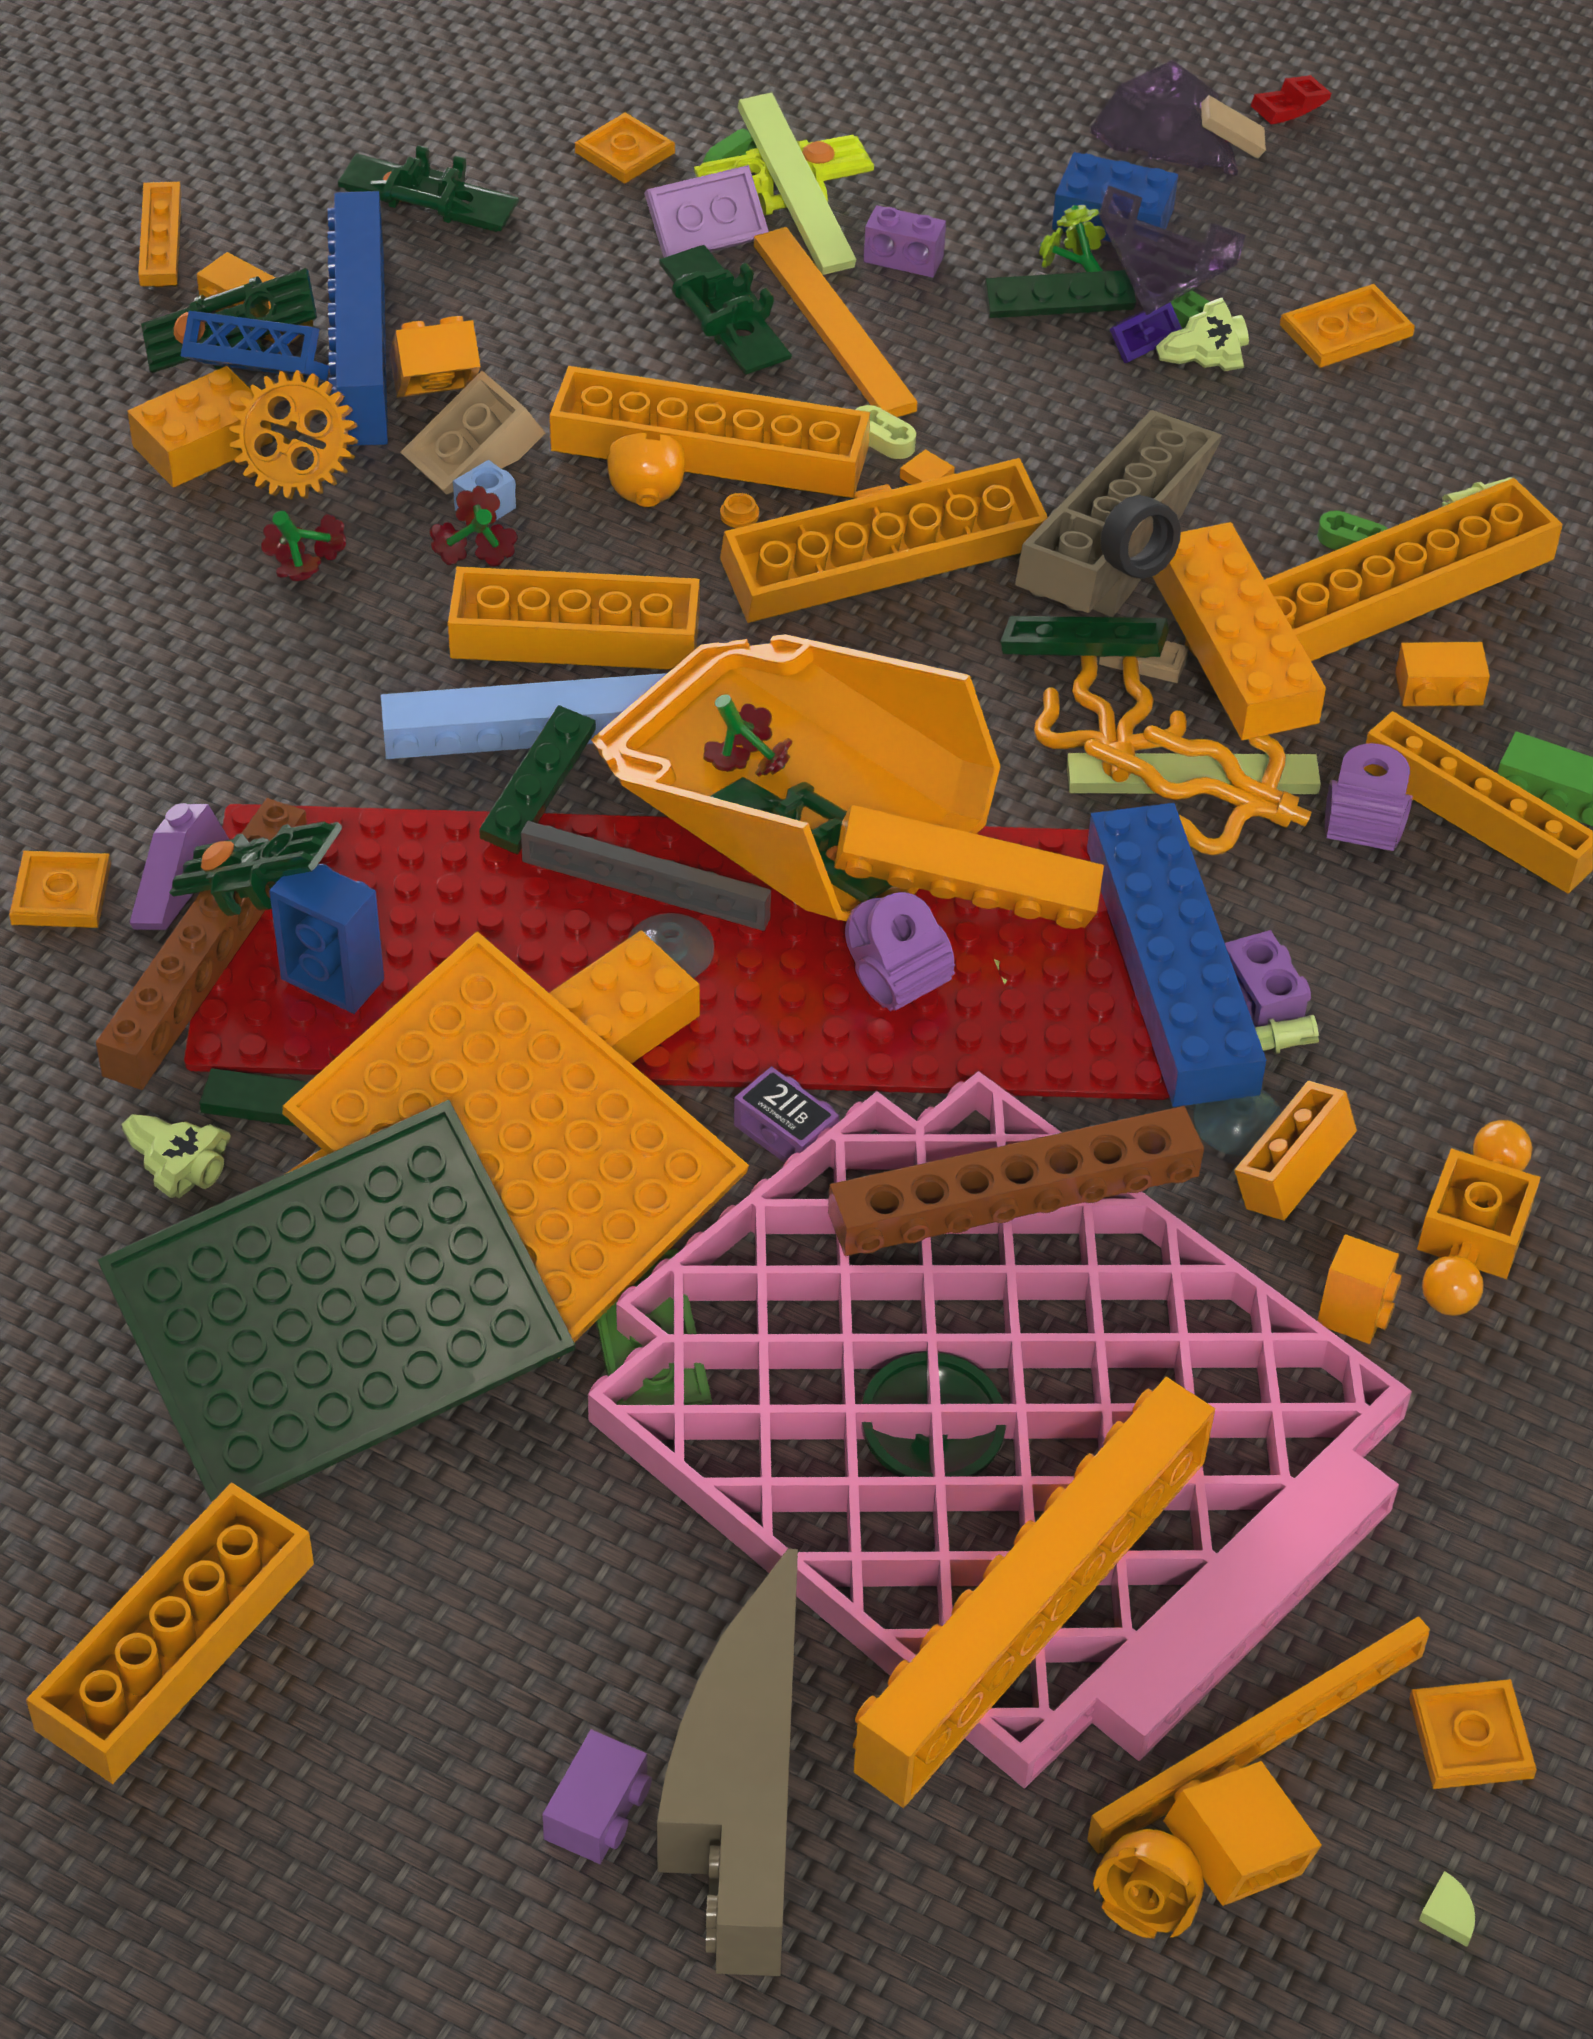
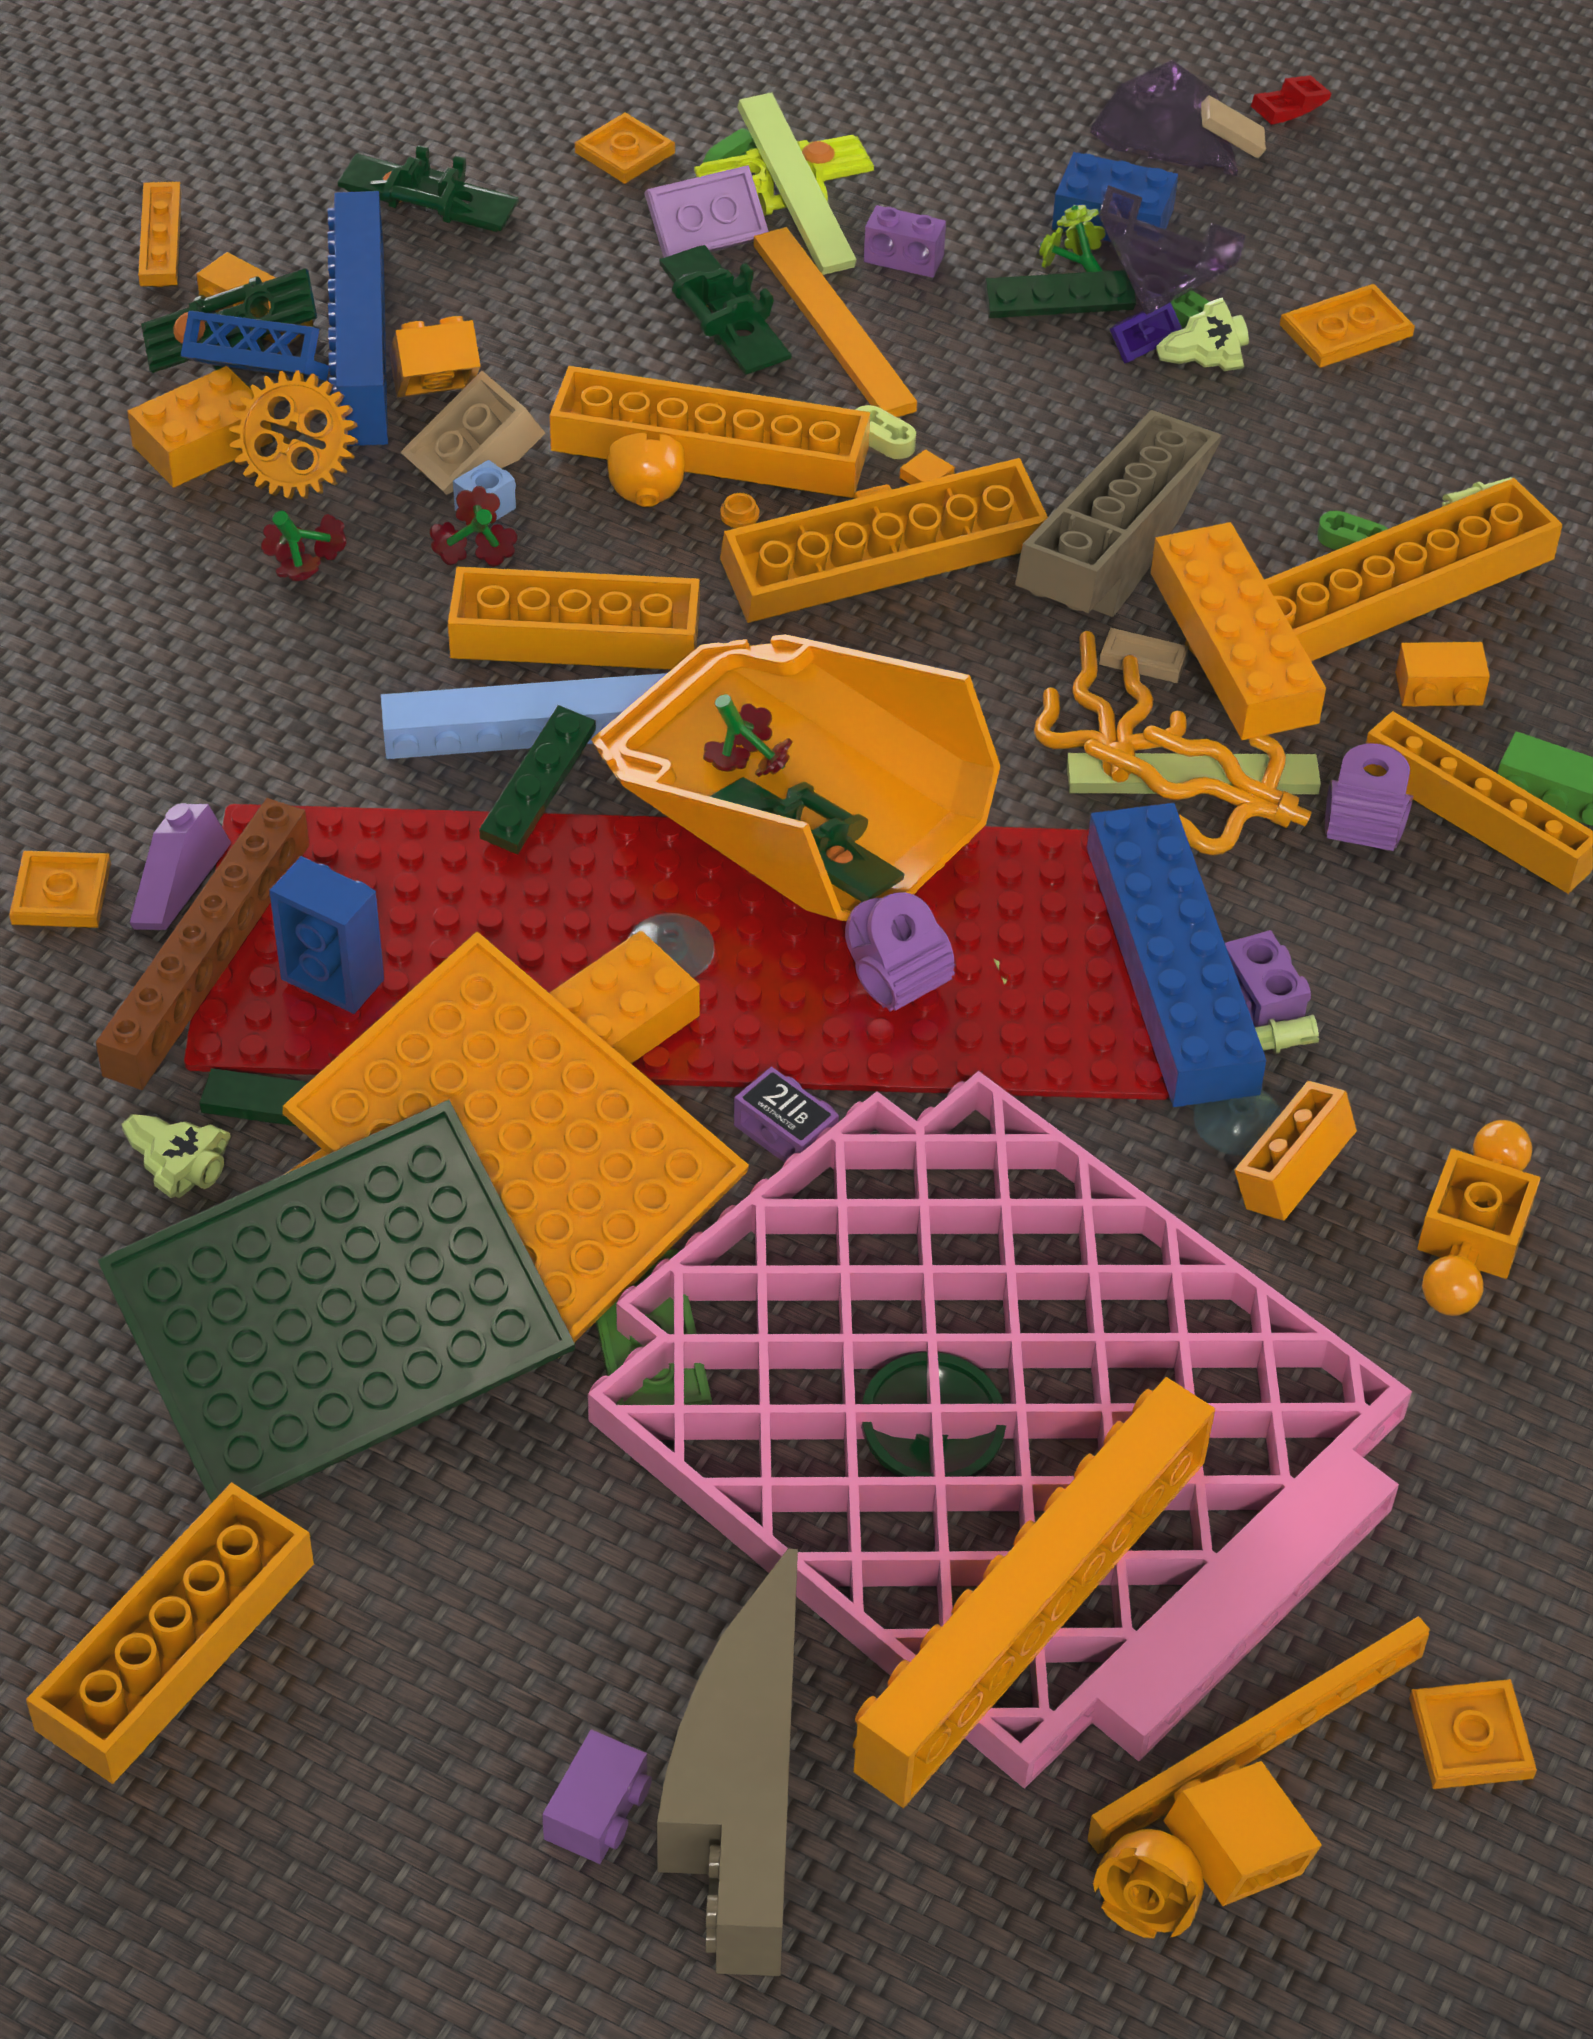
dark green piece [169,821,343,916] -> none
dark grey plate [521,821,771,931] -> none
dark orange brick [828,1106,1204,1256] -> none
light orange brick [834,804,1104,929] -> none
dark green plate [1000,616,1169,658] -> none
black tyre [1101,495,1181,579] -> none
light orange brick [1317,1234,1402,1344] -> none
yellowish green tile [1419,1871,1475,1947] -> none

